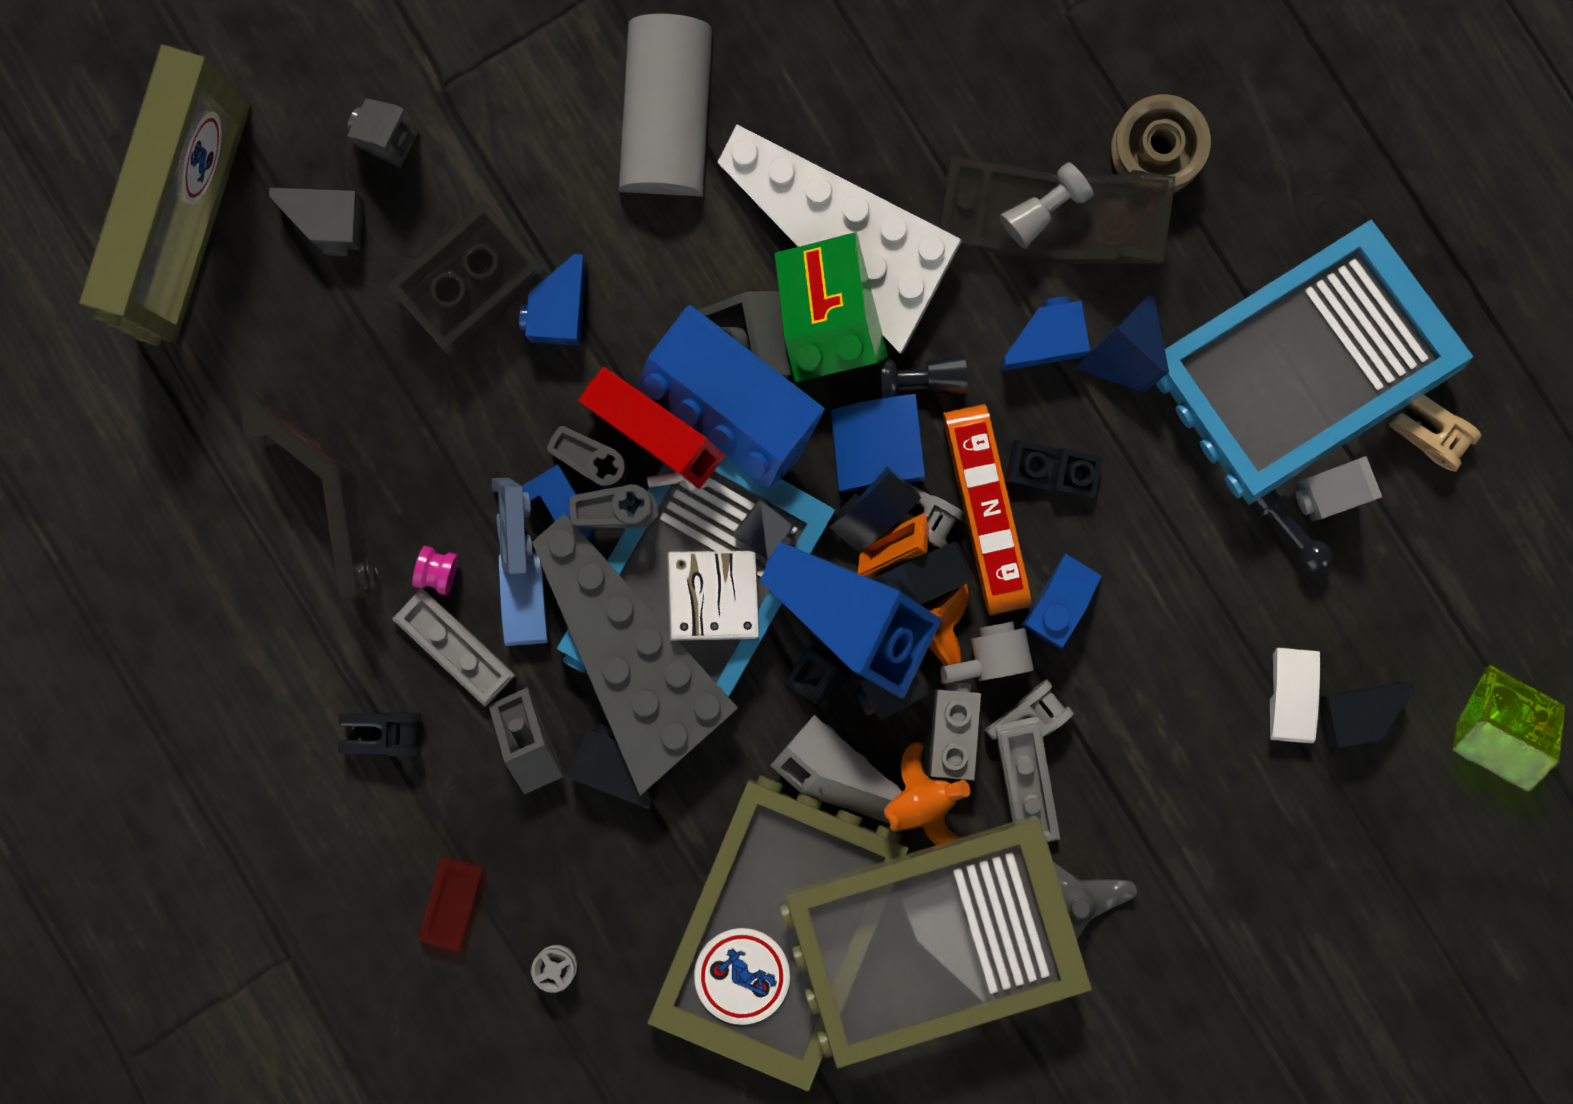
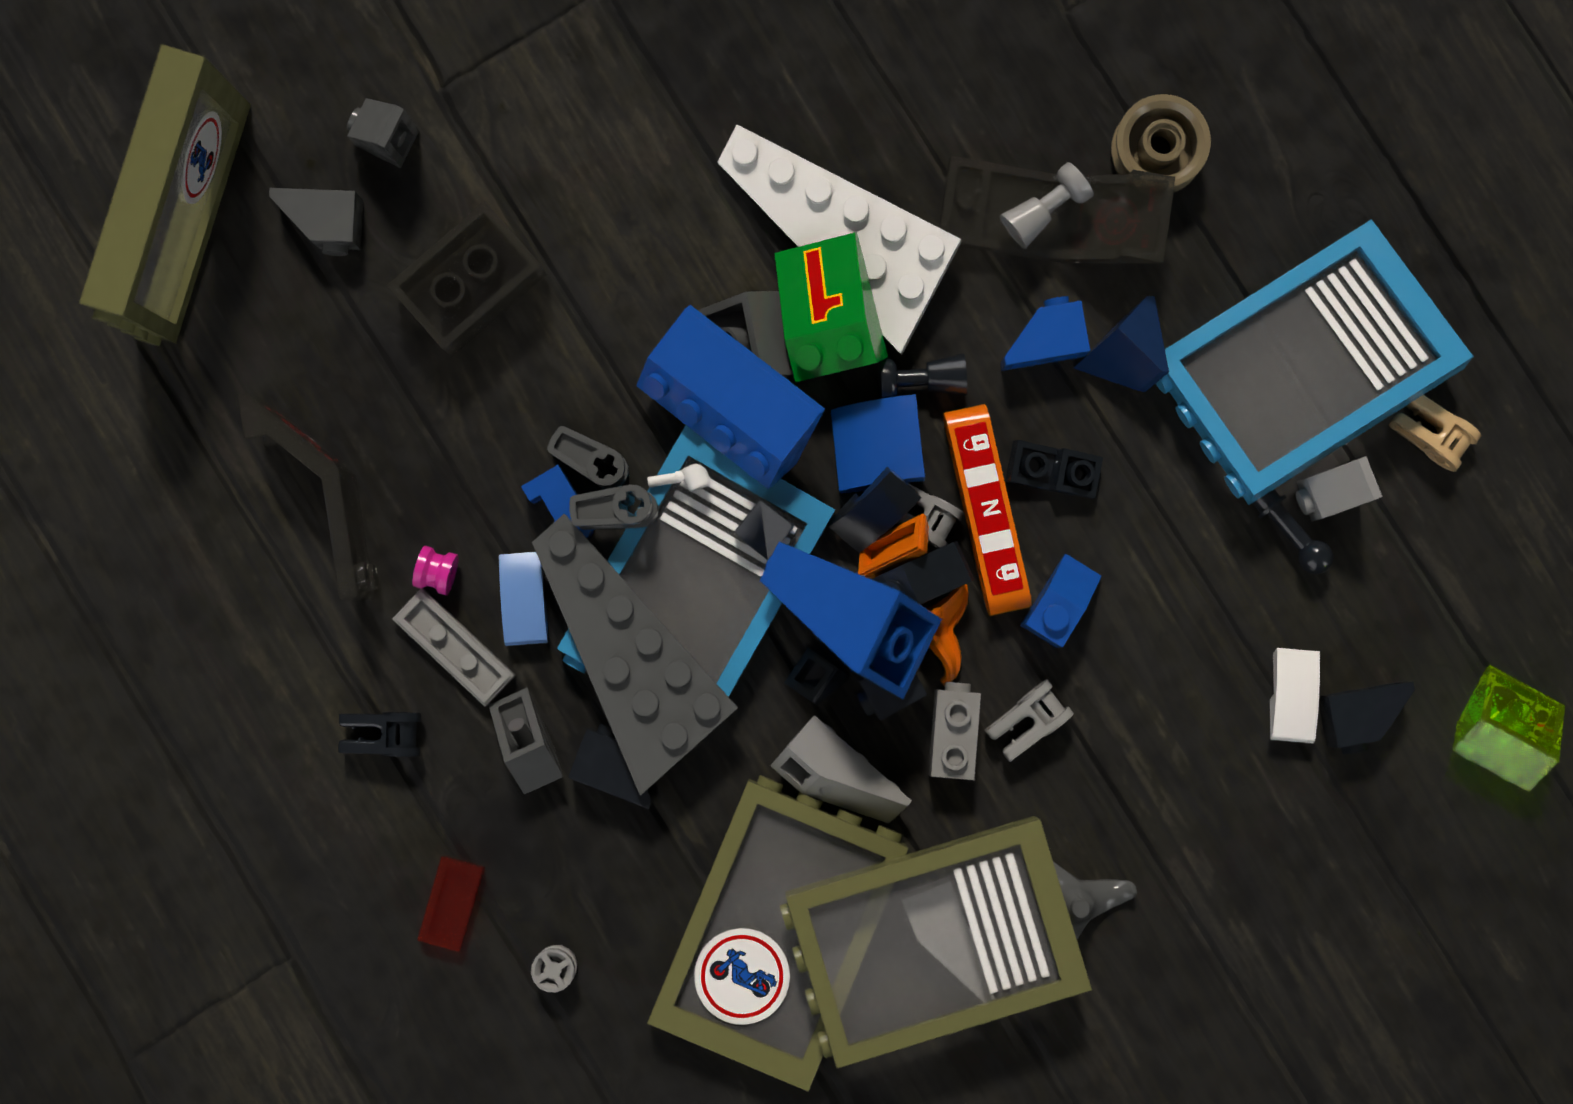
sand blue wing [491,477,532,574] -> none
blue slope [519,254,587,346] -> none
red brick [578,366,726,490] -> none
light grey brick [619,14,713,196] -> none
white tile [667,551,759,641] -> none
orange piece [884,742,970,845] -> none
light grey piece [941,622,1034,683] -> none
light grey tile [995,717,1060,848] -> none

